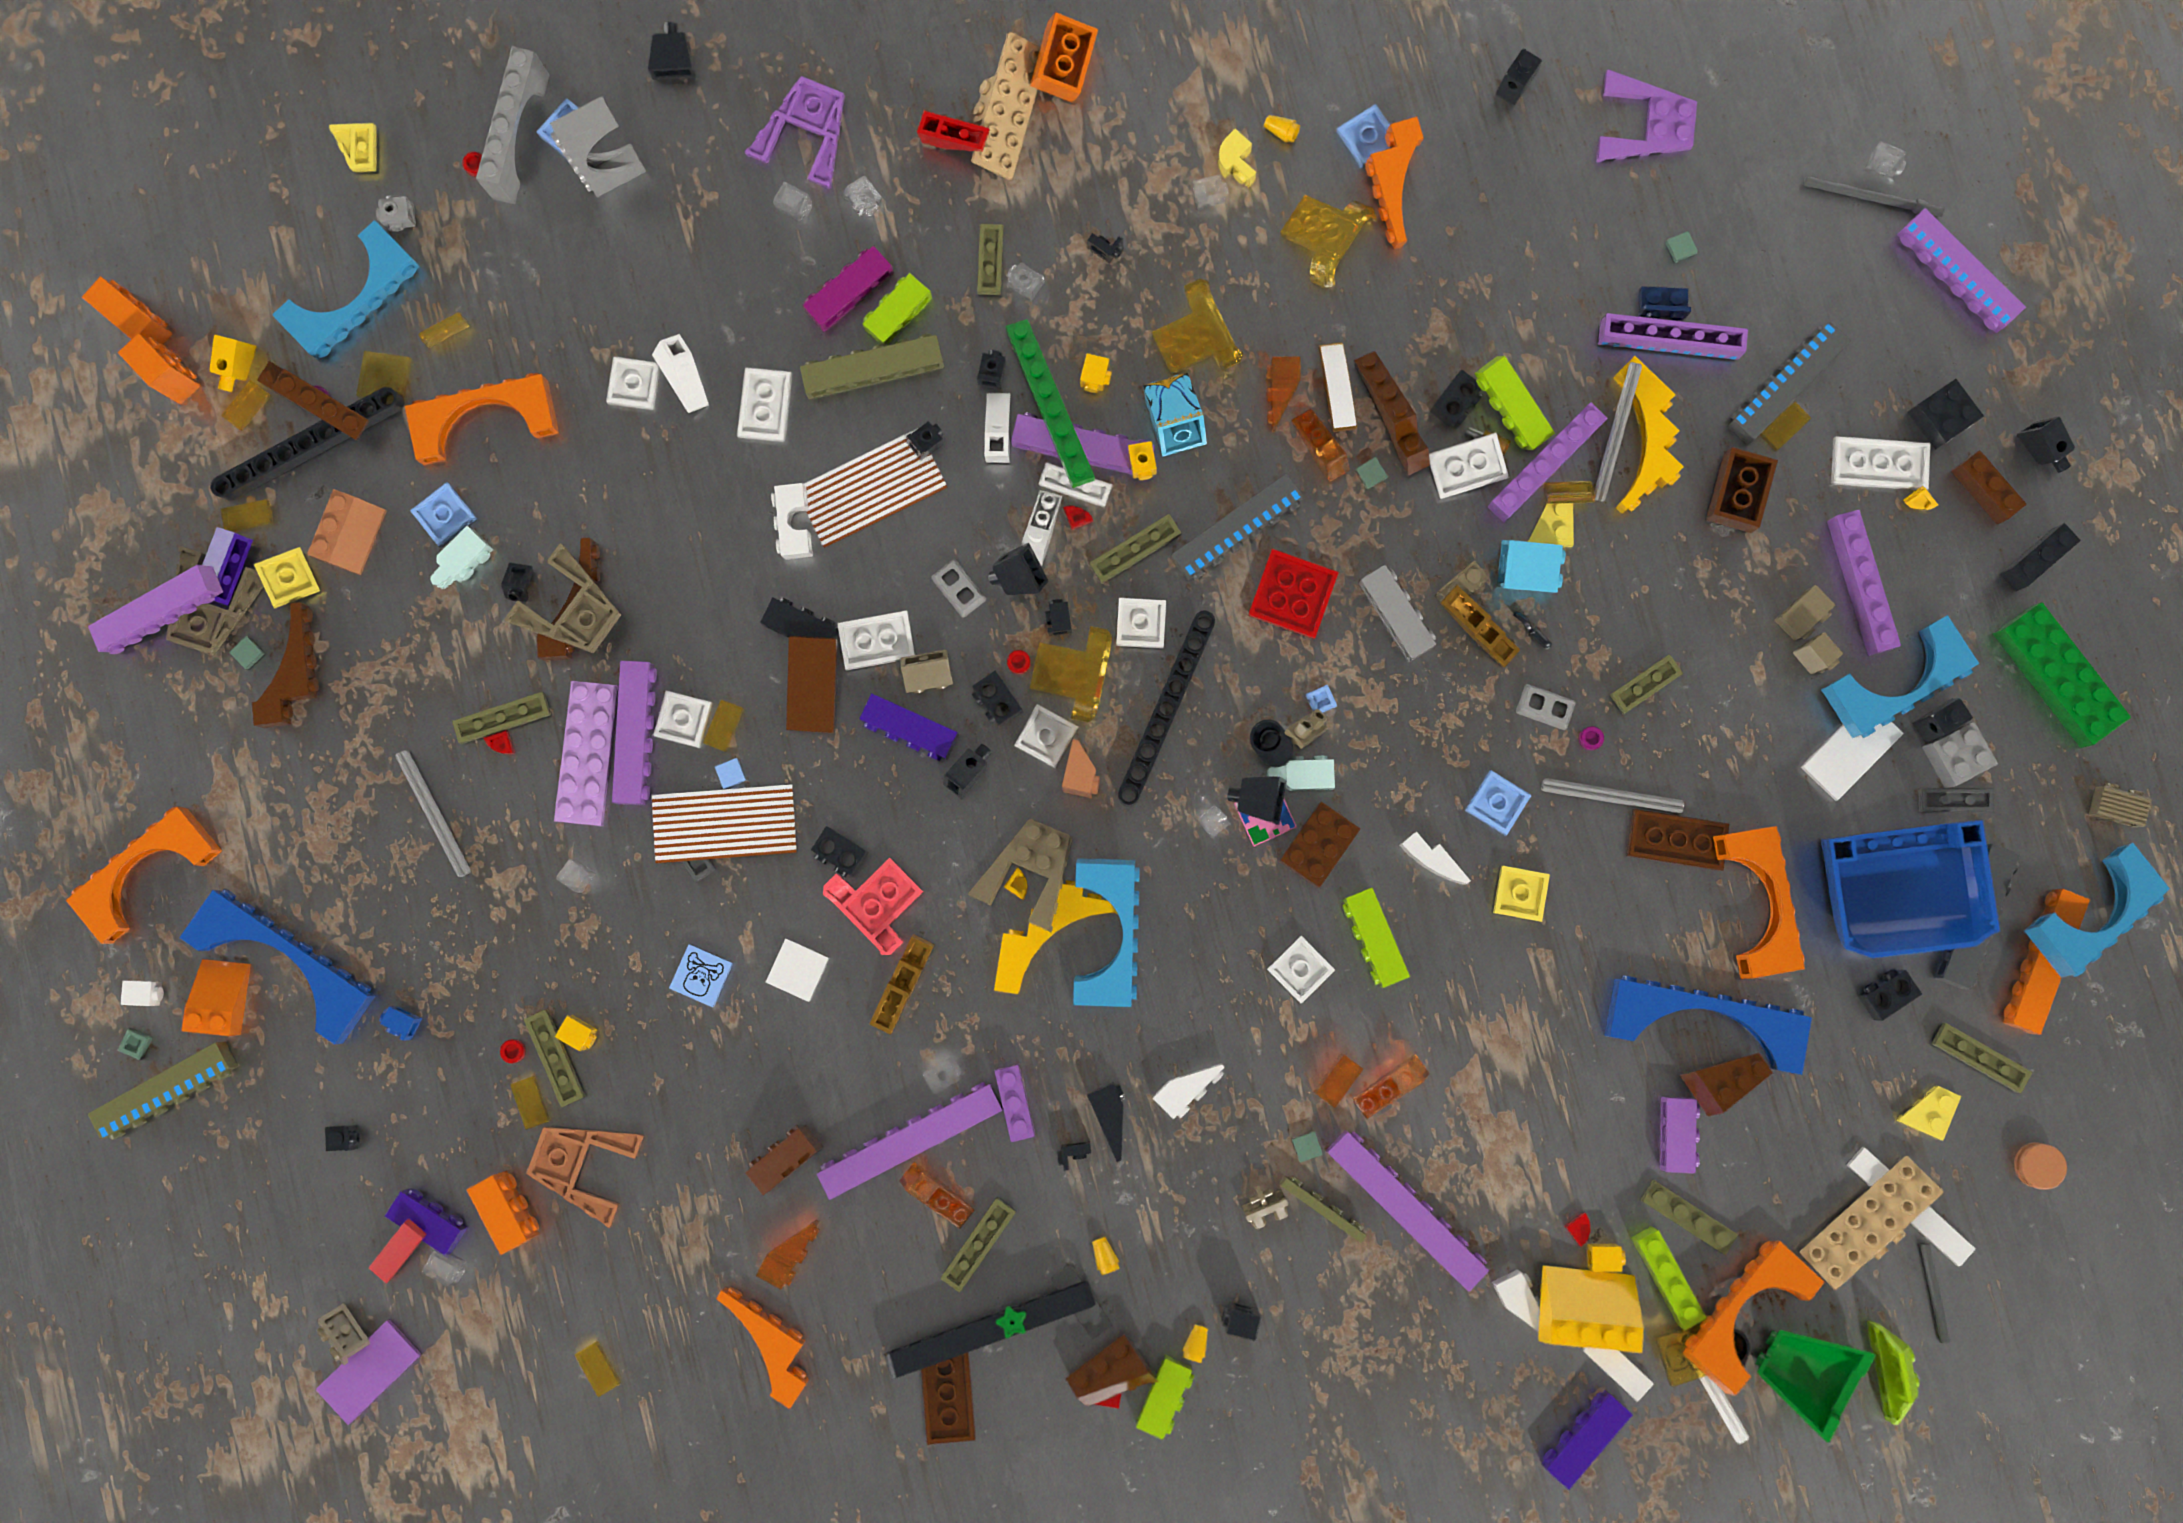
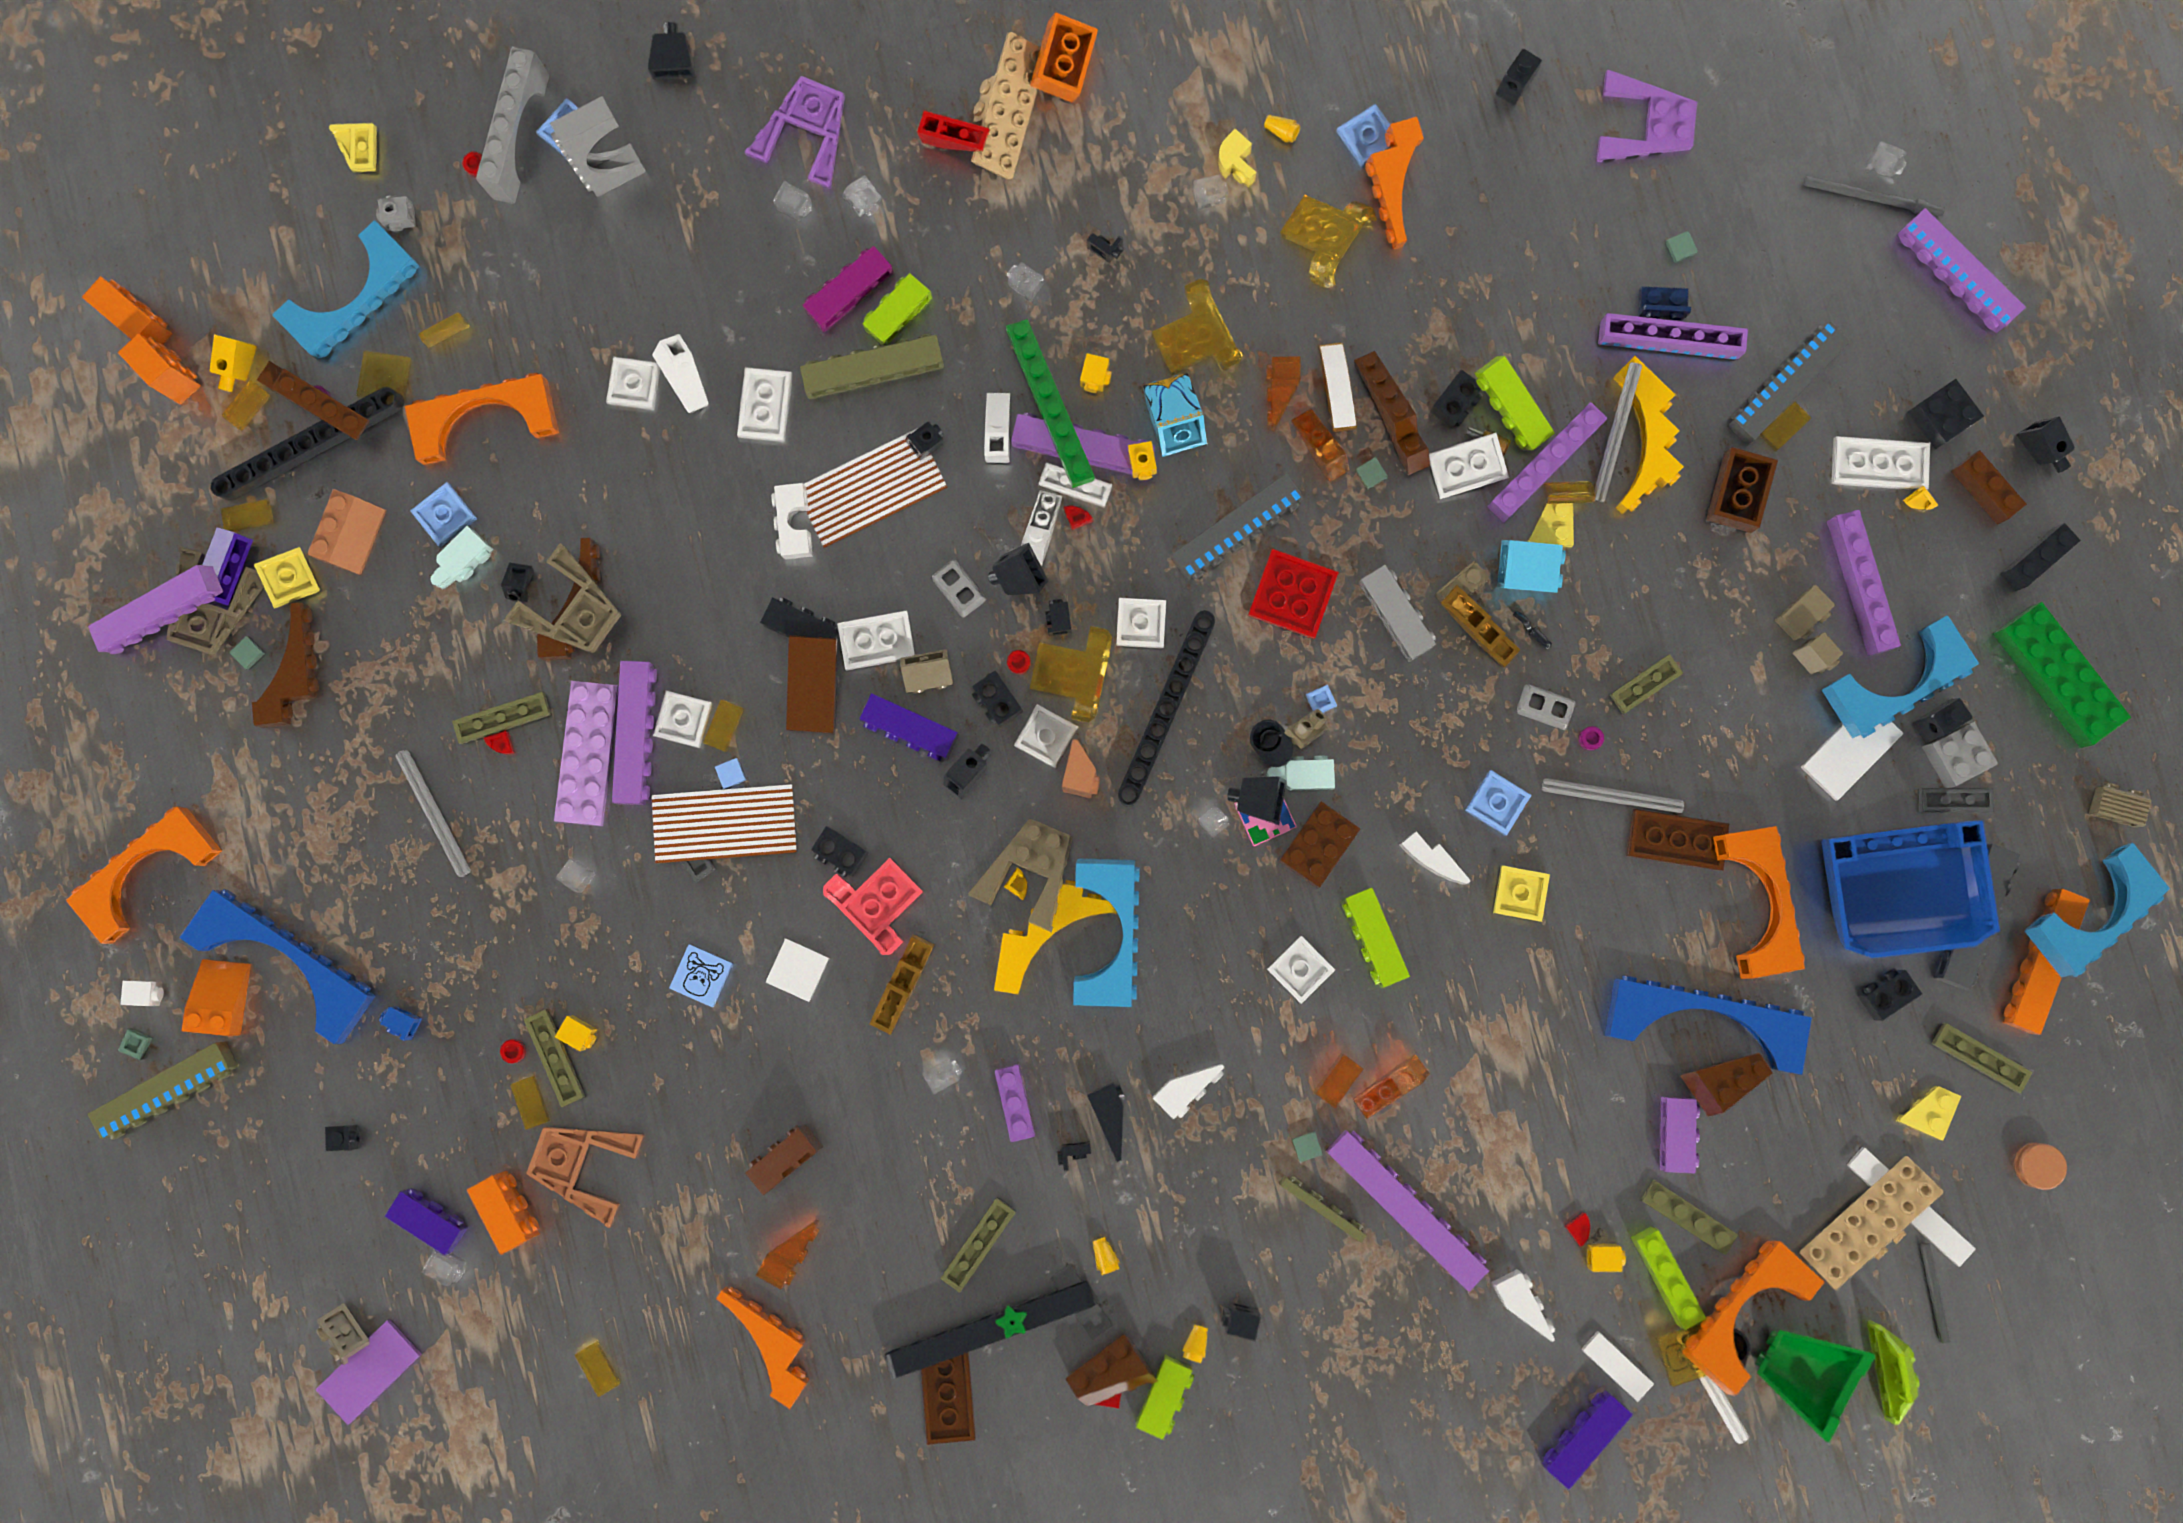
tile [369,1218,427,1284] -> none
medium lavender brick [817,1082,1003,1200] -> none
clear orange slope [899,1162,975,1229] -> none
olive plate [977,224,1004,295] -> none
black brick [977,350,1006,389] -> none
olive plate [1089,514,1182,584] -> none
dark tan hips [1241,1186,1289,1229] -> none
yellow slope [1538,1266,1644,1353] -> none

